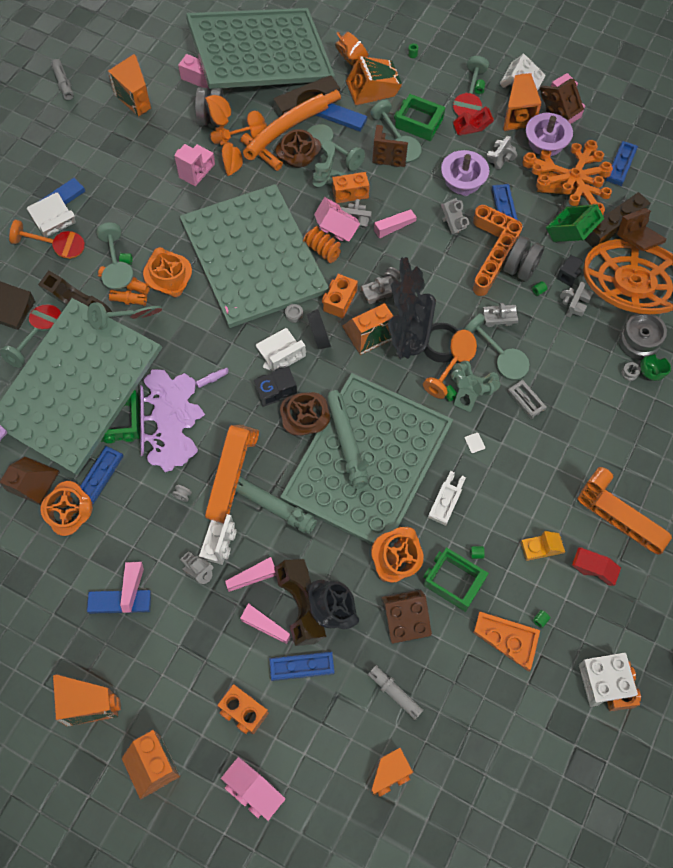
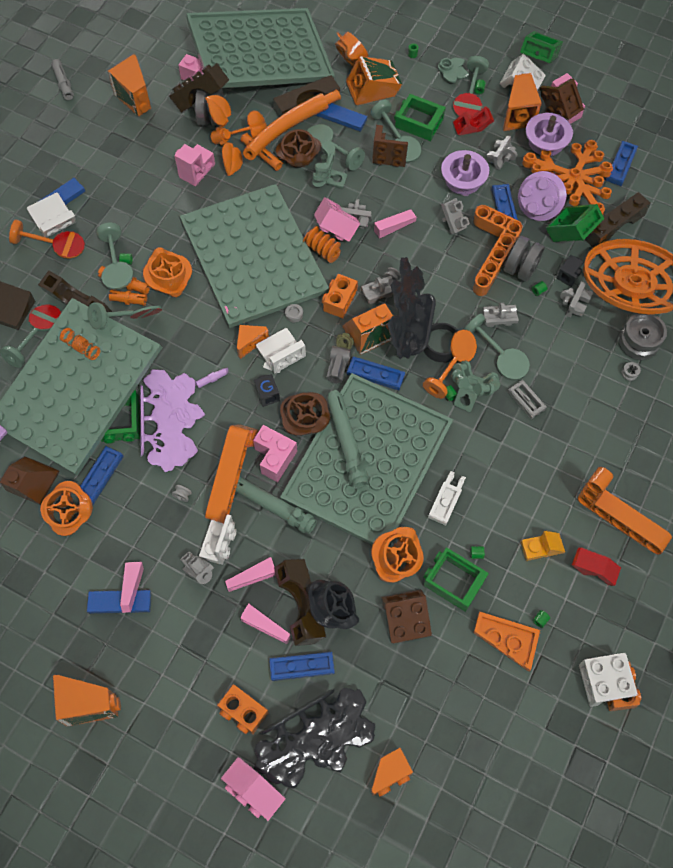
orange slope [122,730,181,799] -> none
black brick [271,366,297,399] -> none
black tyre [306,309,331,349] -> none
orange brick [332,172,369,203] -> none
light grey pin [368,665,424,720] -> none
white sticker [465,433,485,453] -> none
reddish brown bracket [617,208,667,251] -> none
green hair [640,354,671,381] -> none
none -> orange piece [60,328,100,360]
none -> dark brown arch [169,63,229,112]
none -> orange slope [237,325,269,359]
none -> bright pink brick [253,425,297,482]
none -> black plant [253,687,375,788]
none -> flat silver piece [326,346,351,384]
none -> olive plate [336,333,354,349]
none -> blue tile [347,356,405,391]
none -> sand green plate [438,58,468,83]
none -> lavender piece [518,171,567,221]
none -> green window [520,31,563,63]

